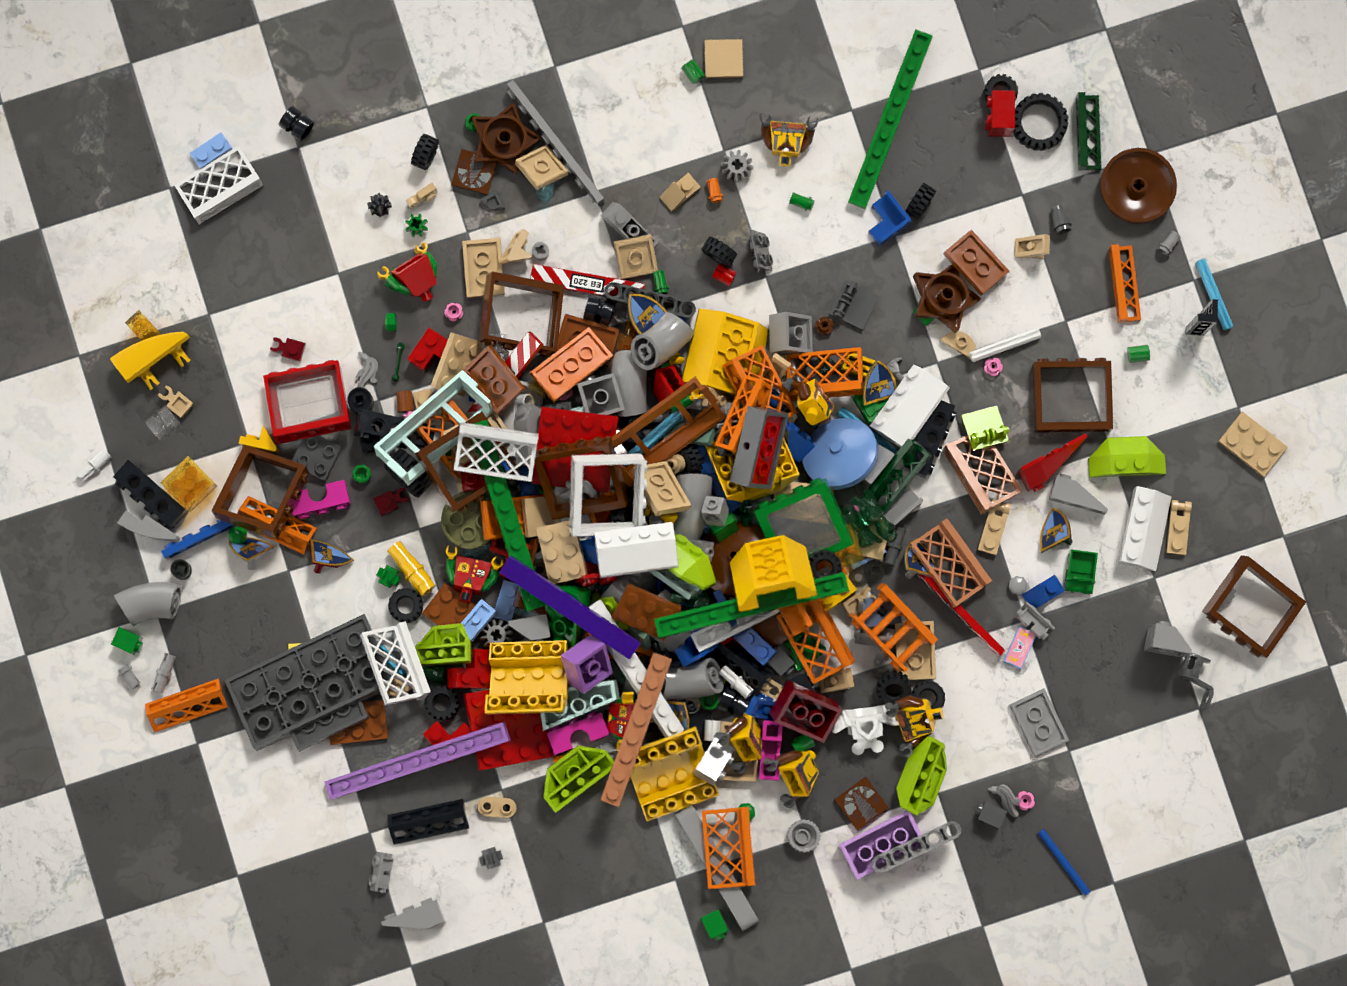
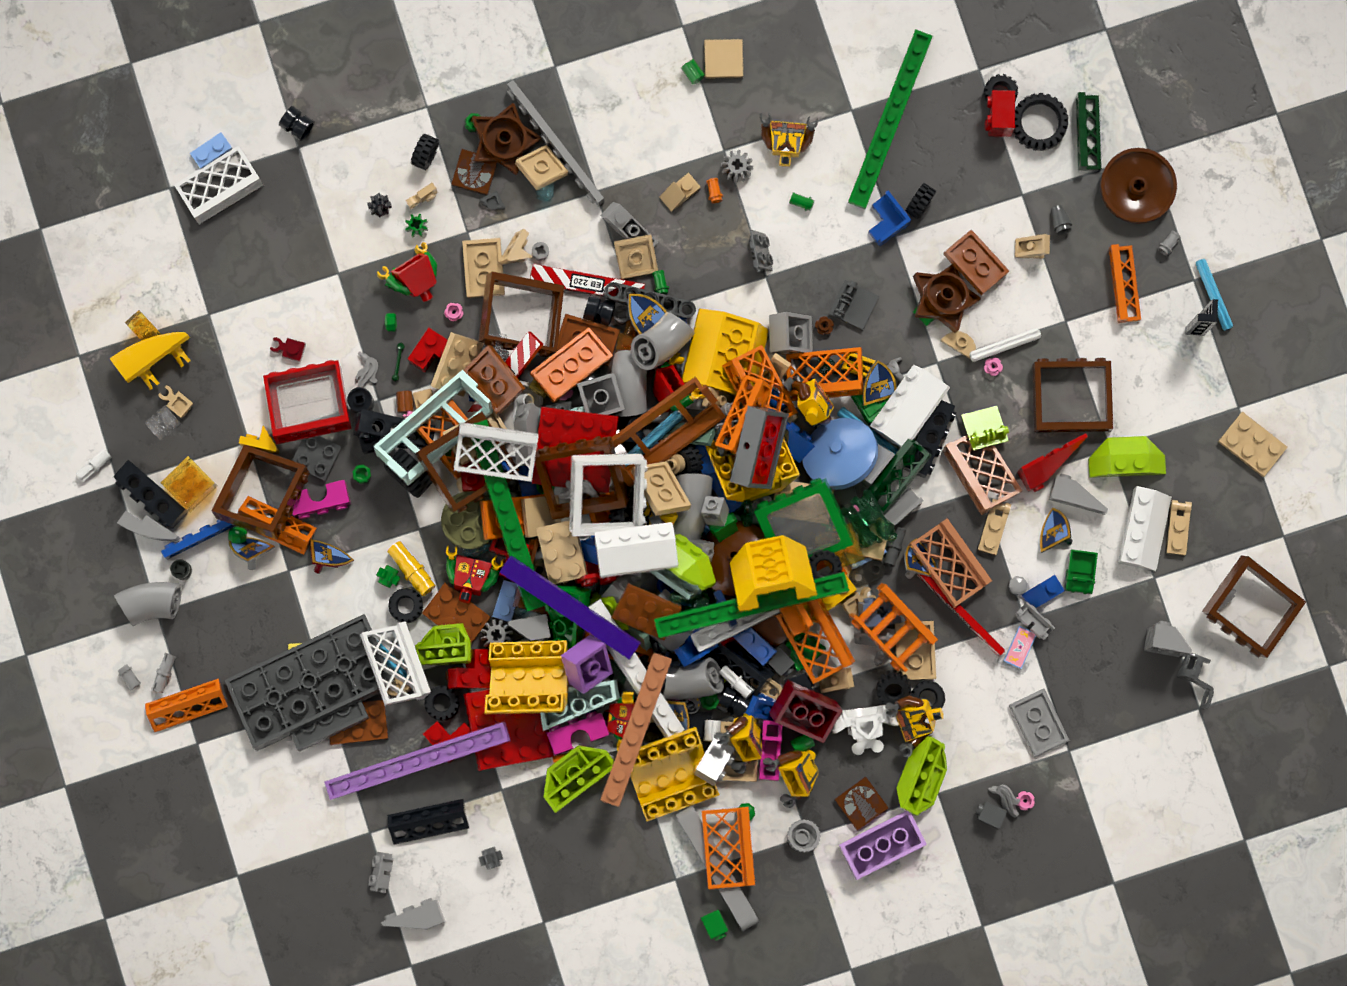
green brick [111,627,143,655] -> none
dark red plate [373,488,410,516] -> none
clear green cone [422,665,447,684] -> none
light blue plate [461,599,497,642] -> none
tan plate [478,797,517,818] -> none
black tyre [701,236,738,268] -> none
red piece [712,263,737,287] -> none
light grey beam [871,821,961,873] -> none
blue bar [1038,829,1091,896] -> none
green piece [1127,344,1150,363] -> none

